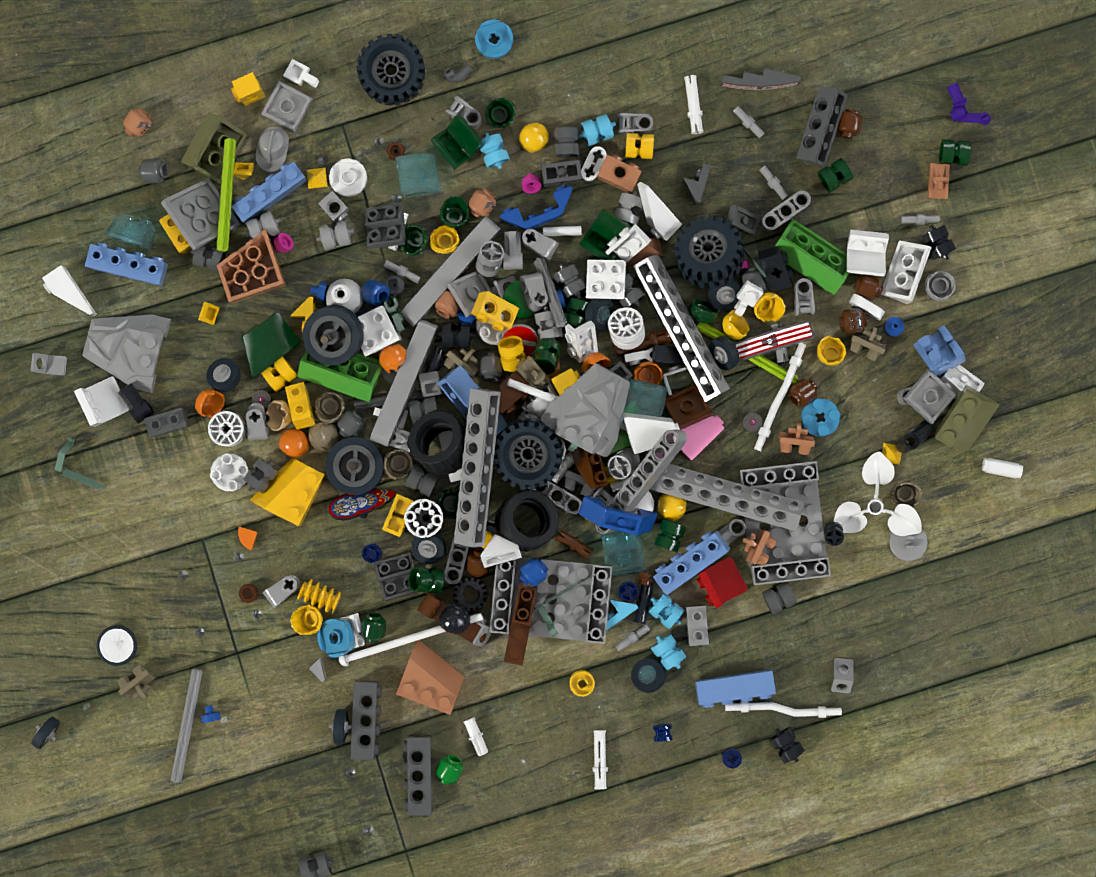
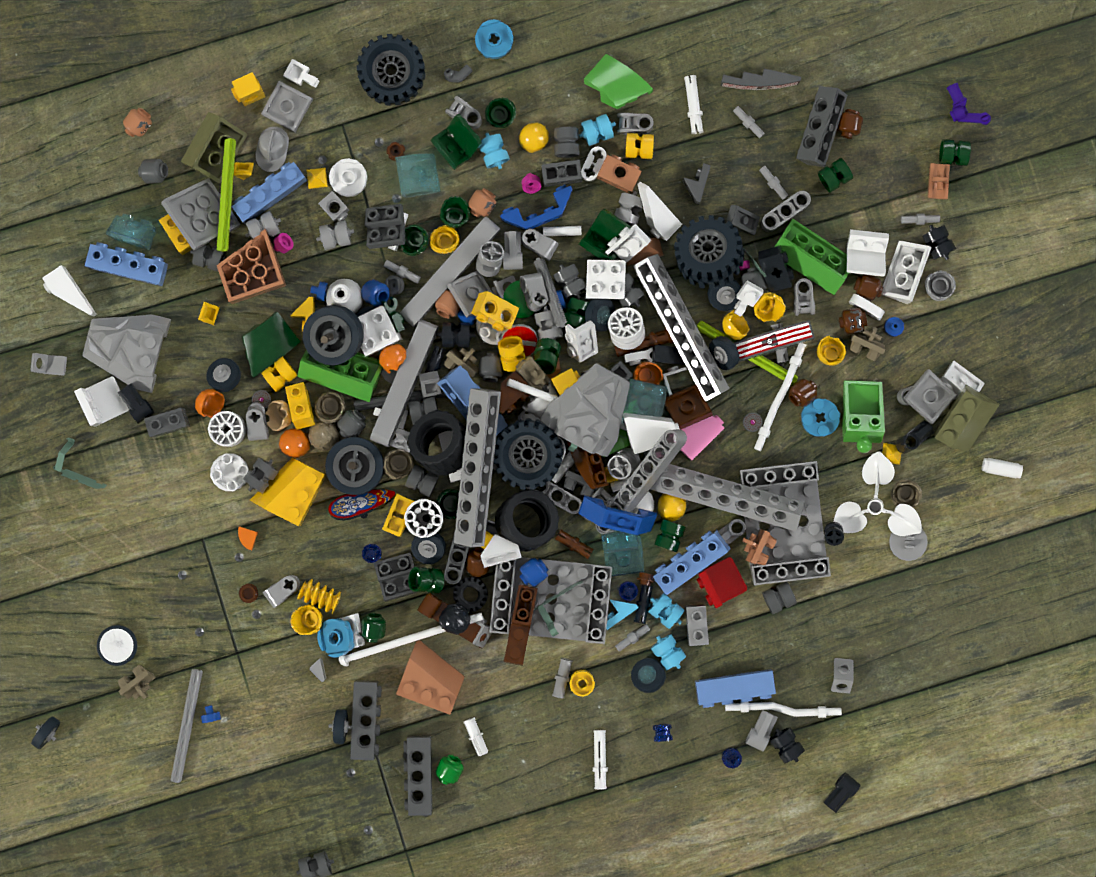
orange hair [581,352,612,372] -> none
dark green hair [689,299,720,323] -> none
nougat hips [778,423,815,455] -> none
medium blue hips [913,325,966,376] -> none
none -> light grey pin [552,658,573,698]
none -> bright green slope [584,54,653,109]
none -> light grey piece [745,710,778,752]
none -> black piece [823,772,861,813]
none -> bright green slope [842,380,885,453]

